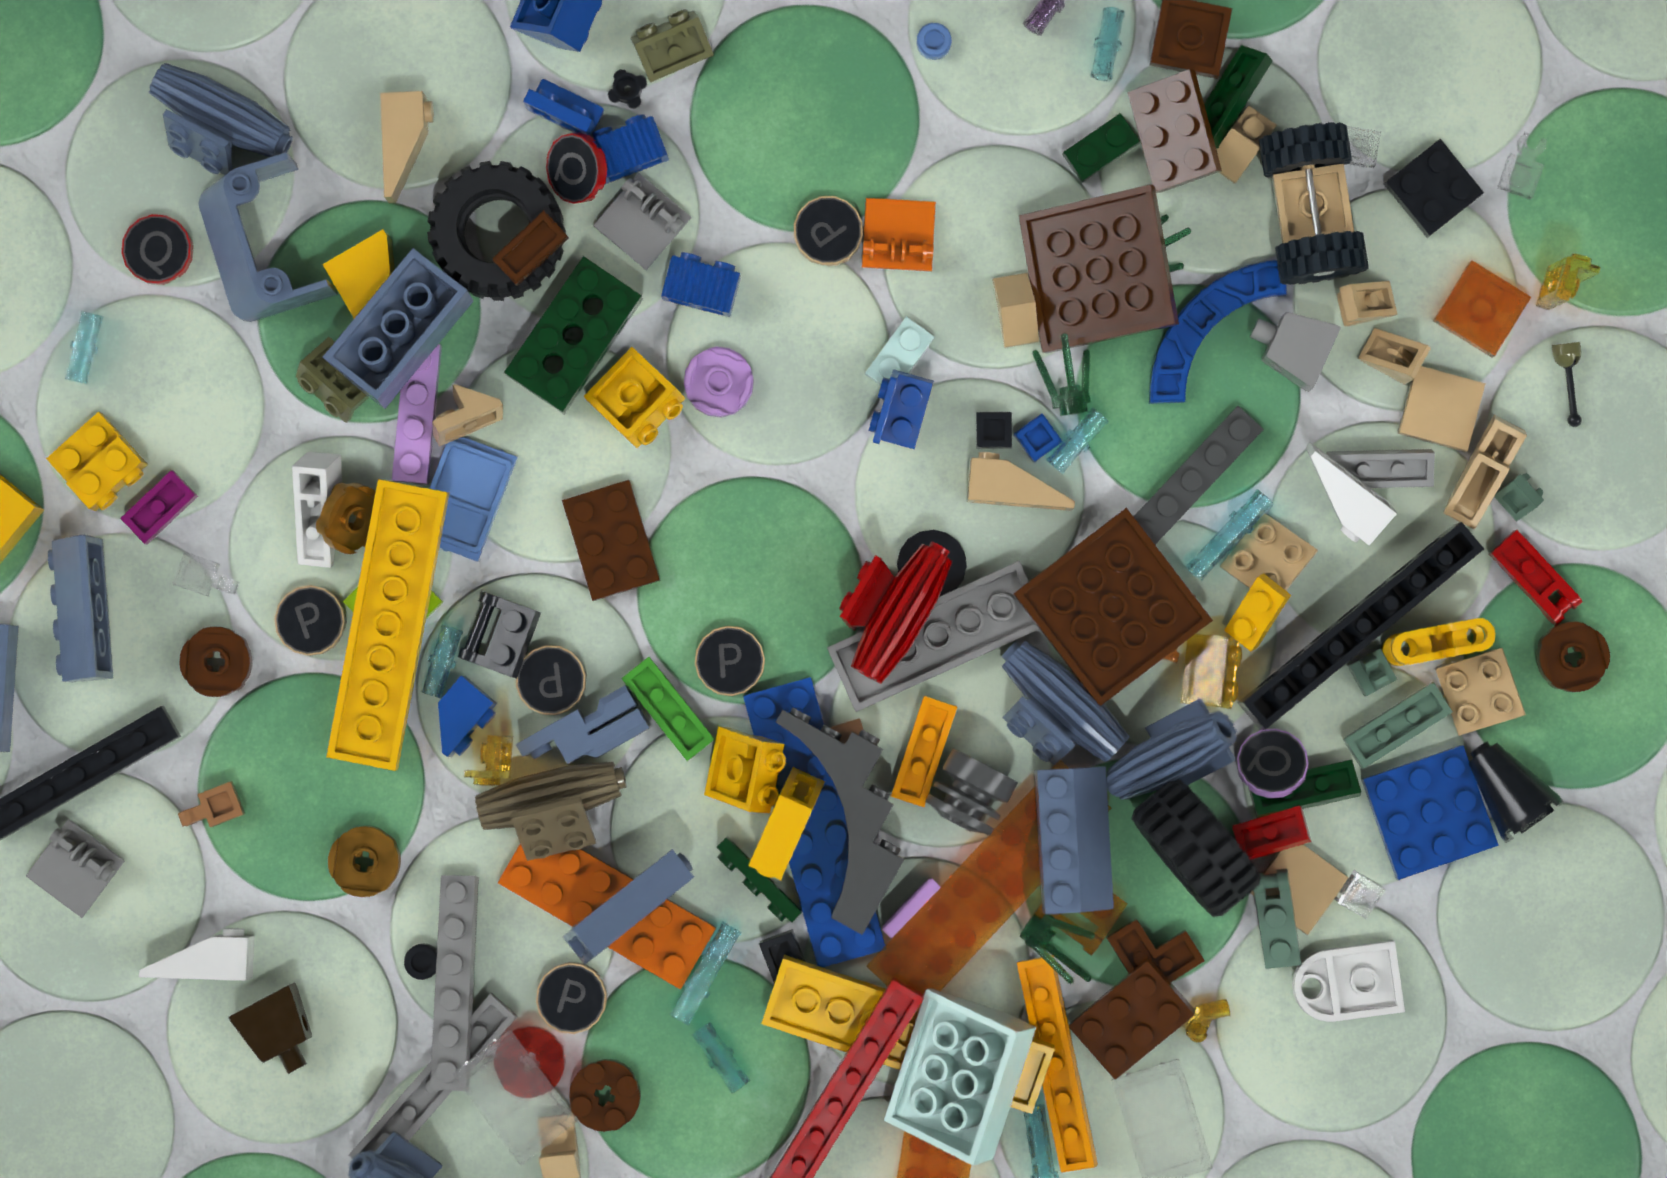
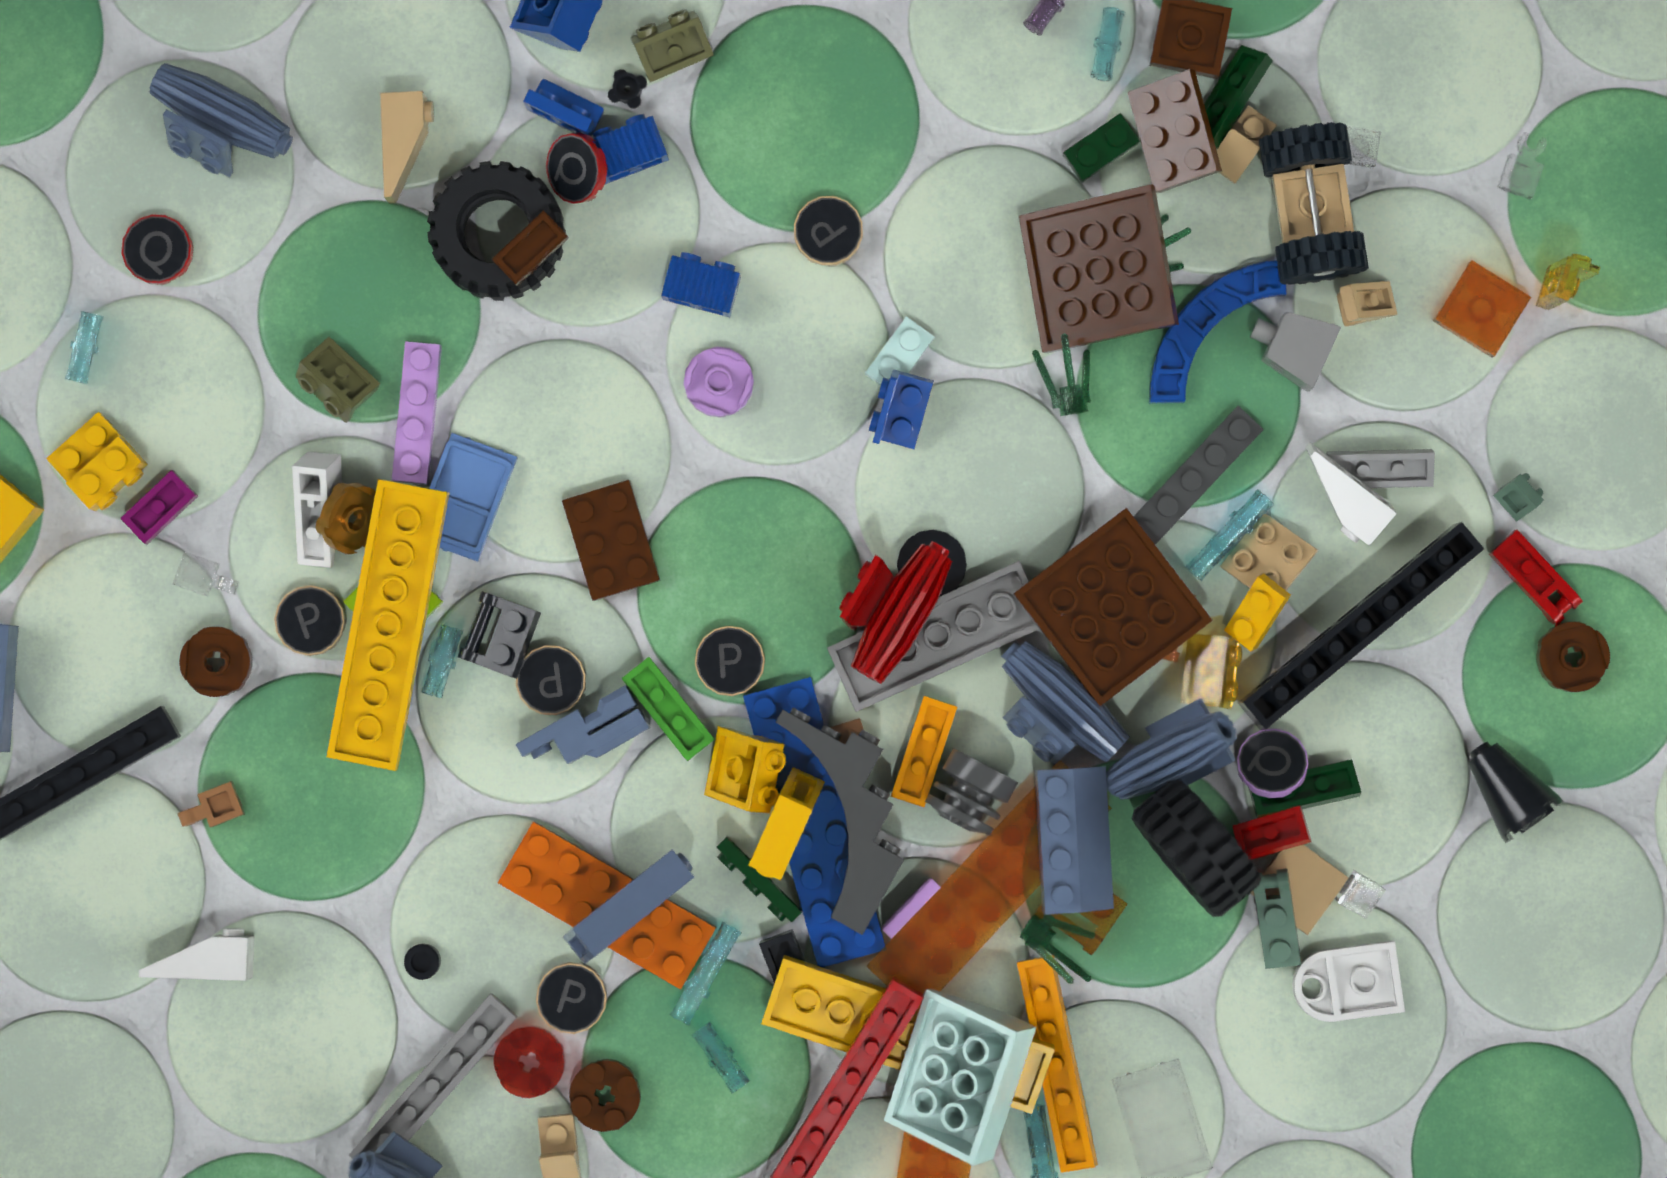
light grey hinge [26,819,125,918] -> none
sand blue slope [48,535,113,682] -> none
sand blue windscreen [199,152,338,322] -> none
dark brown torso [228,983,312,1074] -> none
yellow slope [322,229,395,318] -> none
sand blue slope [323,248,474,409] -> none
pearl gold plate [328,826,401,897] -> none
light grey plate [430,875,479,1091] -> none
tan slope [432,384,503,447] -> none
blue slope [438,675,497,757] -> none
clear piece [453,1030,578,1166] -> none
clear yellow bracket [464,735,513,786] -> none
dark tan plate [475,762,627,861] -> none
dark green brick [504,256,643,415] -> none
yellow plate [583,347,686,448] -> none
light grey hinge [593,173,691,271] -> none
orange hinge [862,198,936,272] -> none
medium blue tile [917,23,952,60] -> none
tan slope [967,452,1075,511] -> none
black plate [976,412,1012,449] -> none
tan slope [993,273,1039,348] -> none
blue tile [1013,413,1063,463] -> none
clear light blue pin [1046,407,1109,475] -> none
reddish brown plate [1069,957,1196,1080] -> none
reddish brown plate [1106,919,1205,982] -> none
clear yellow arm [1185,999,1231,1043] -> none
sand green plate [1343,682,1453,769] -> none
sand green tile [1348,649,1398,696] -> none
tan slope [1358,328,1431,385] -> none
blue plate [1361,745,1499,880] -> none
yellow piece [1381,618,1496,666] -> none
black plate [1384,139,1484,238] -> none
tan tile [1398,366,1486,452] -> none
tan hinge [1435,648,1526,736] -> none
tan slope [1443,414,1527,530] -> none
hinge [1552,342,1582,427] -> none

